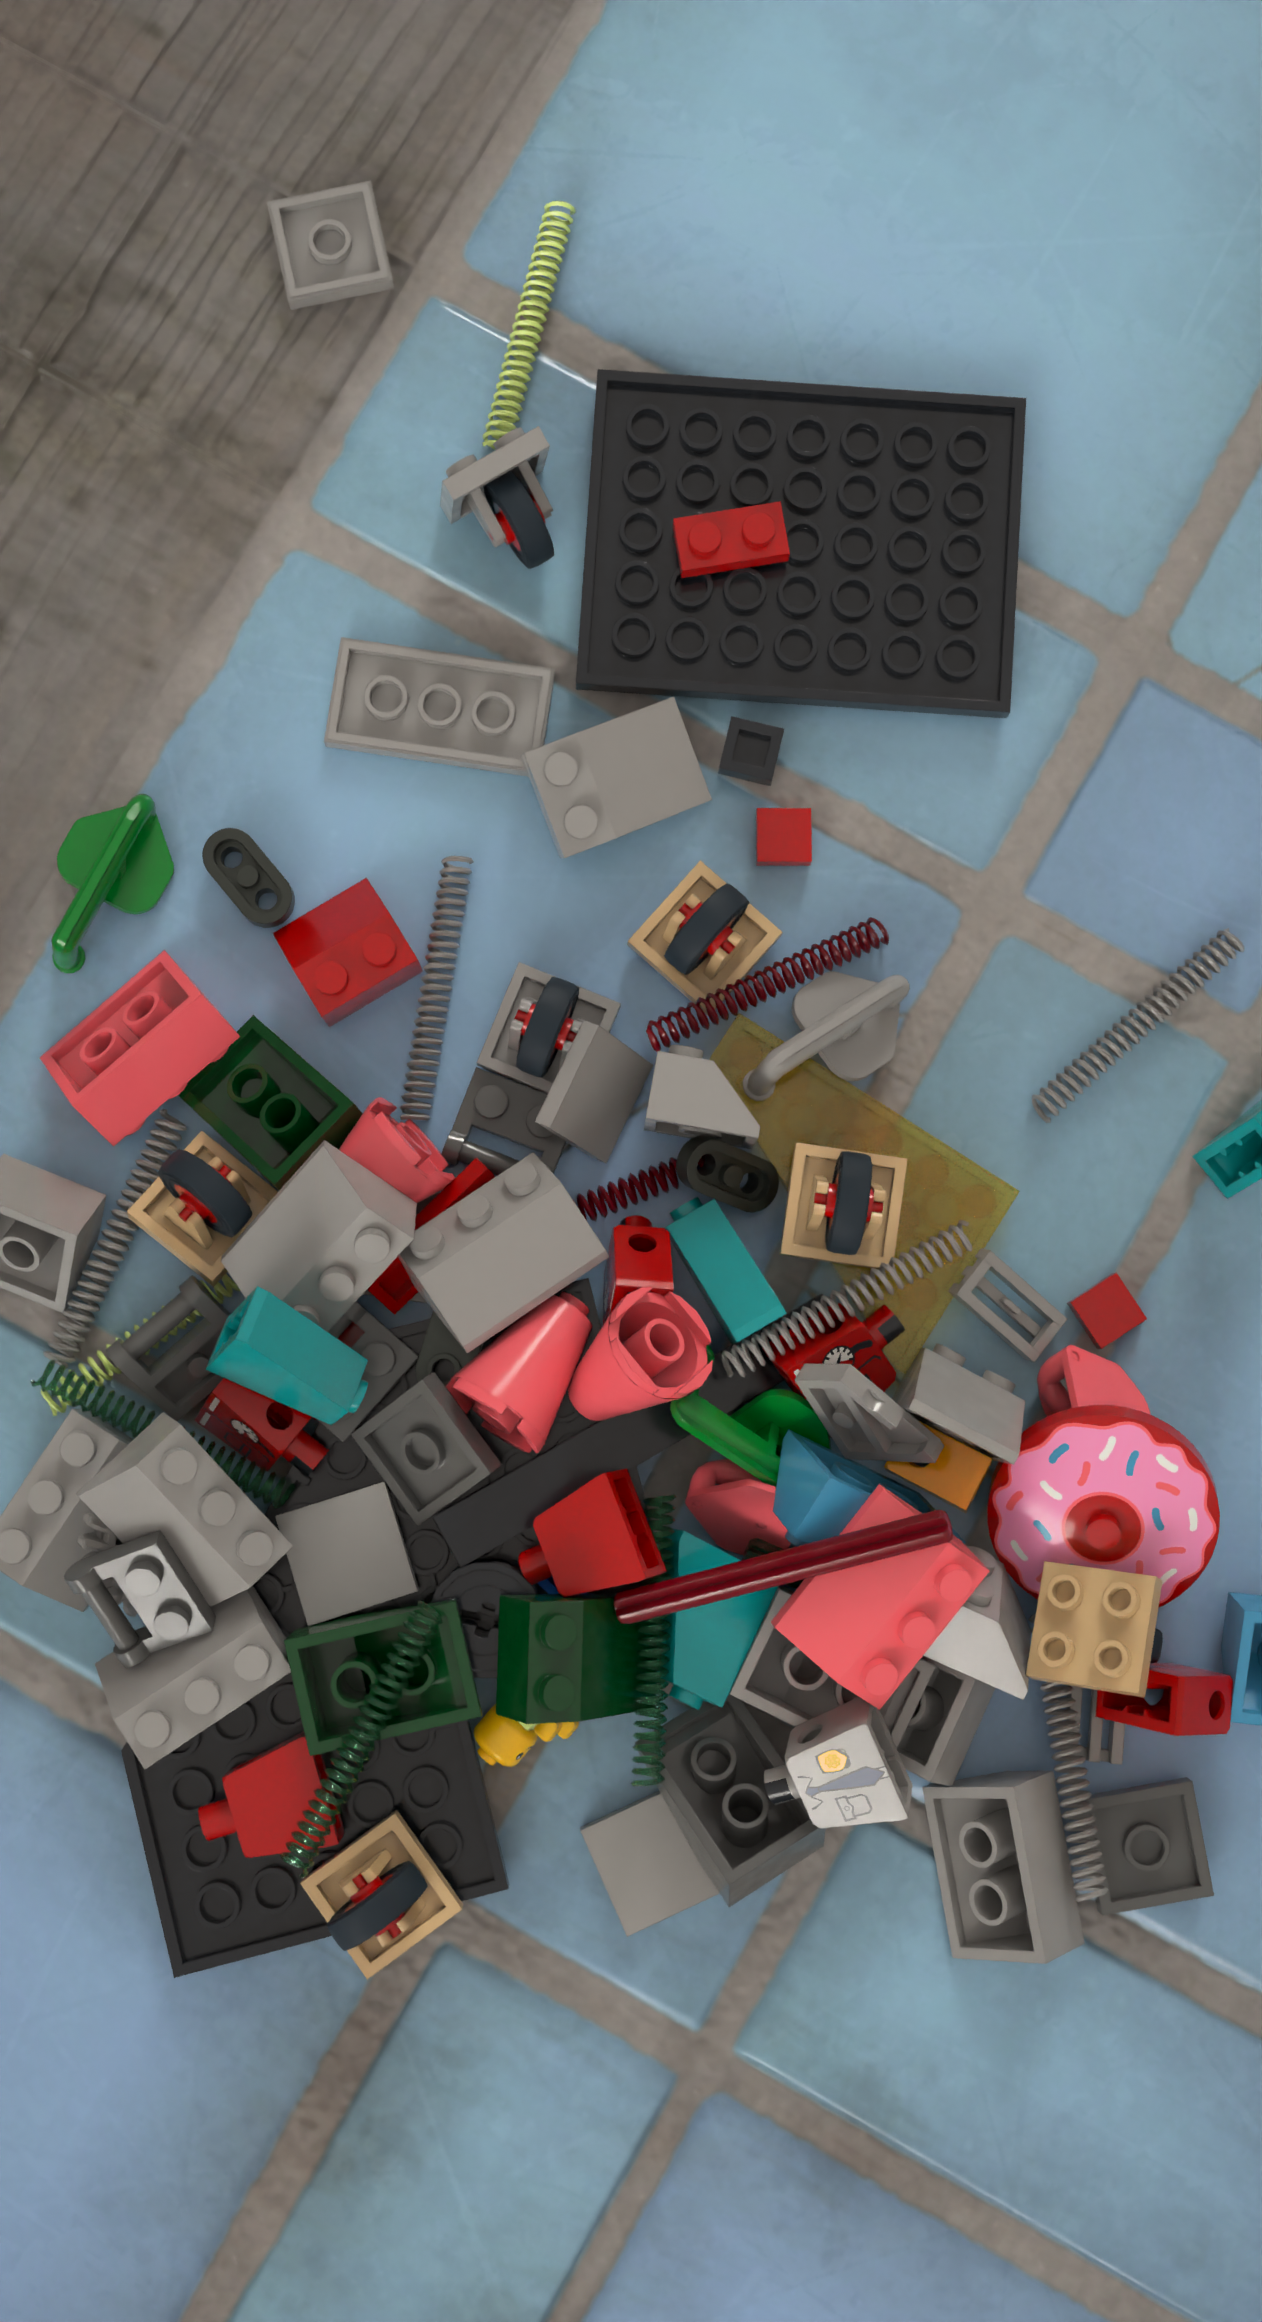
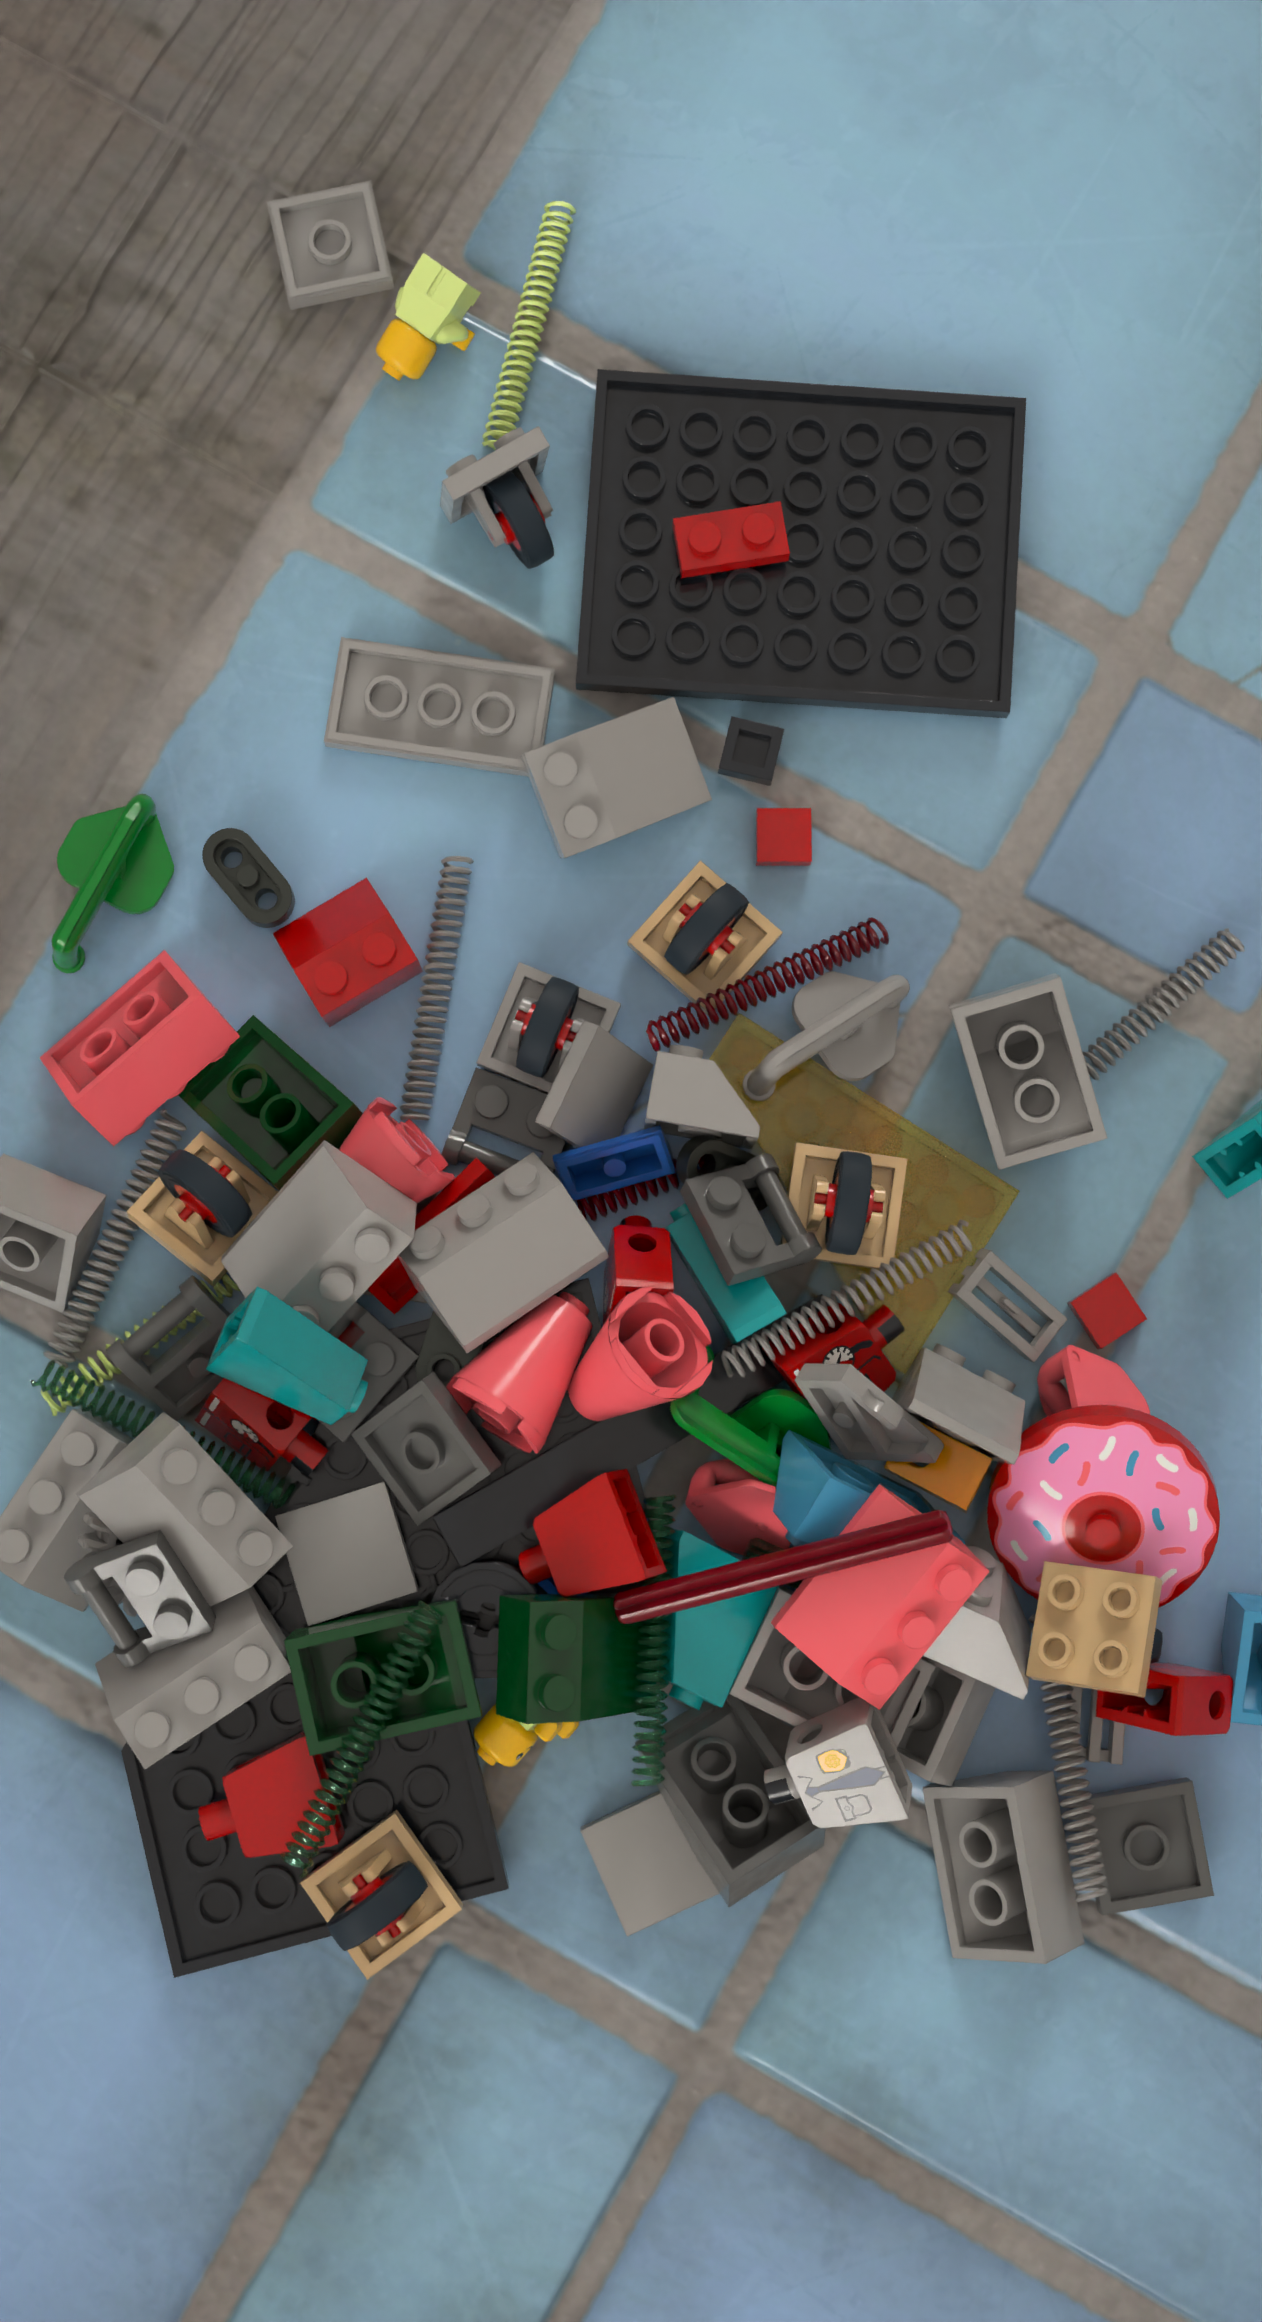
none -> yellowish green piece [376,253,481,381]
none -> blue slope [552,1125,676,1201]
none -> dark grey plate [680,1153,822,1286]
none -> light grey slope [949,973,1107,1170]

